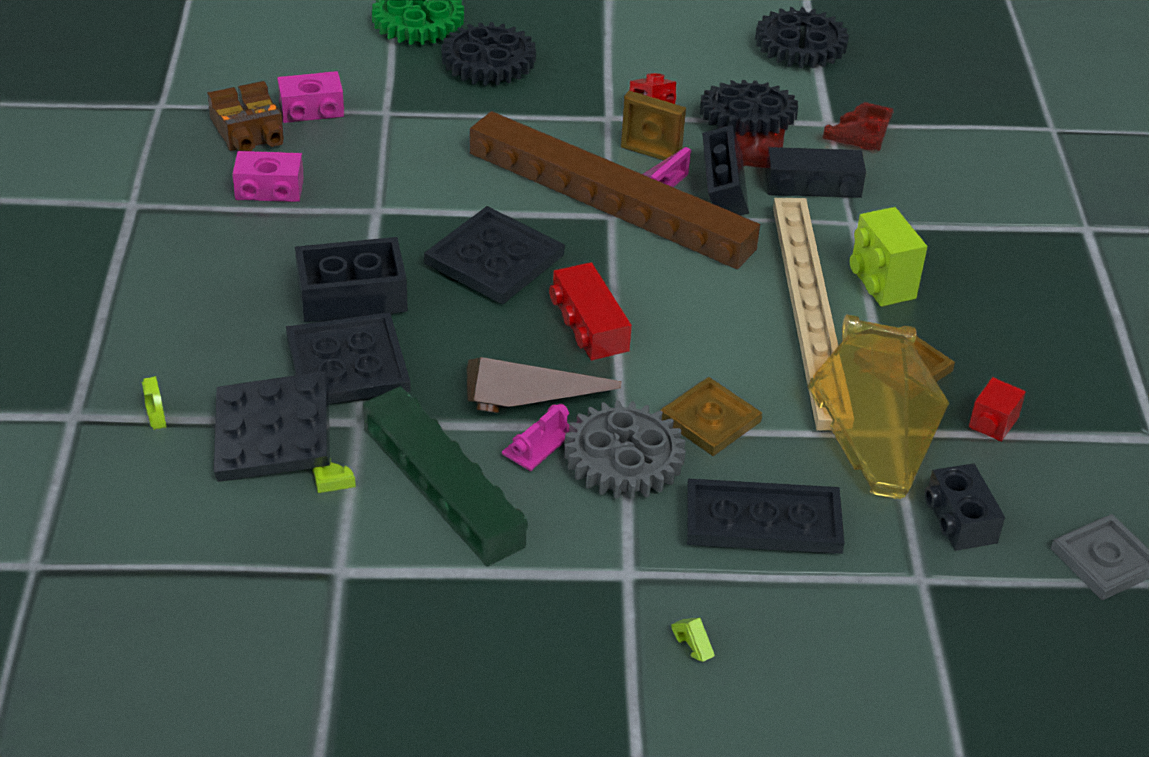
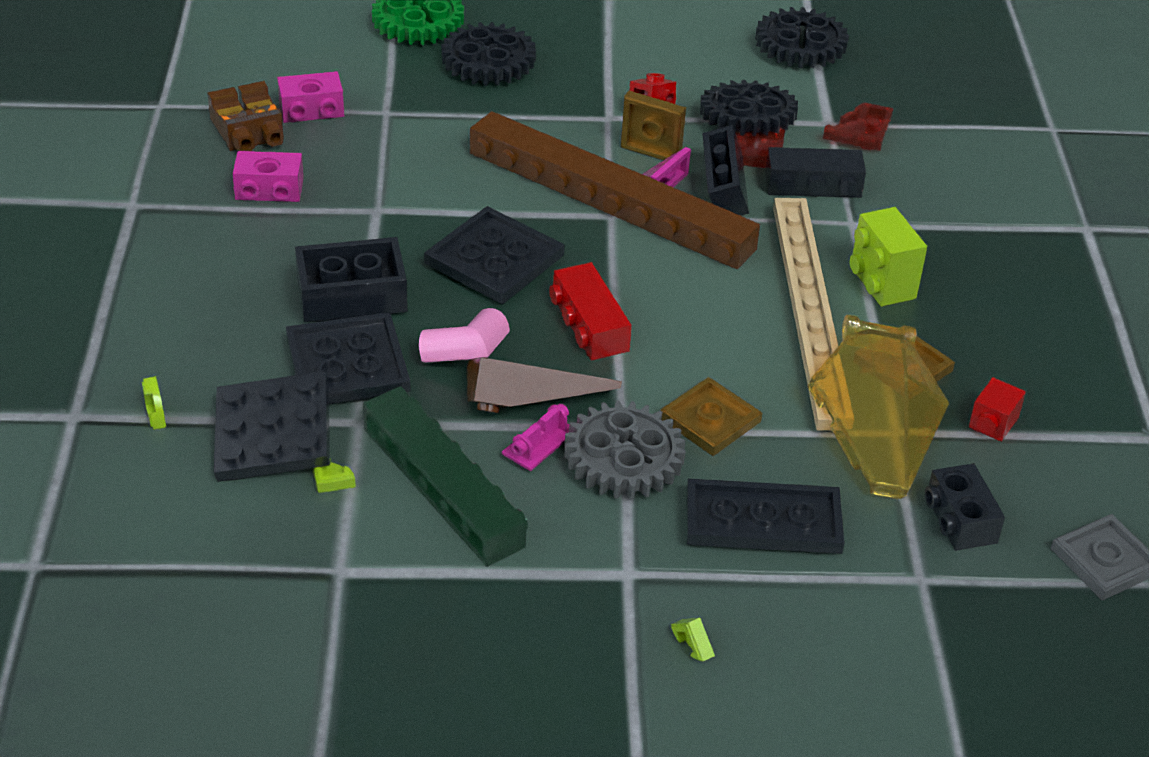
none -> bright pink brick [419,308,510,363]

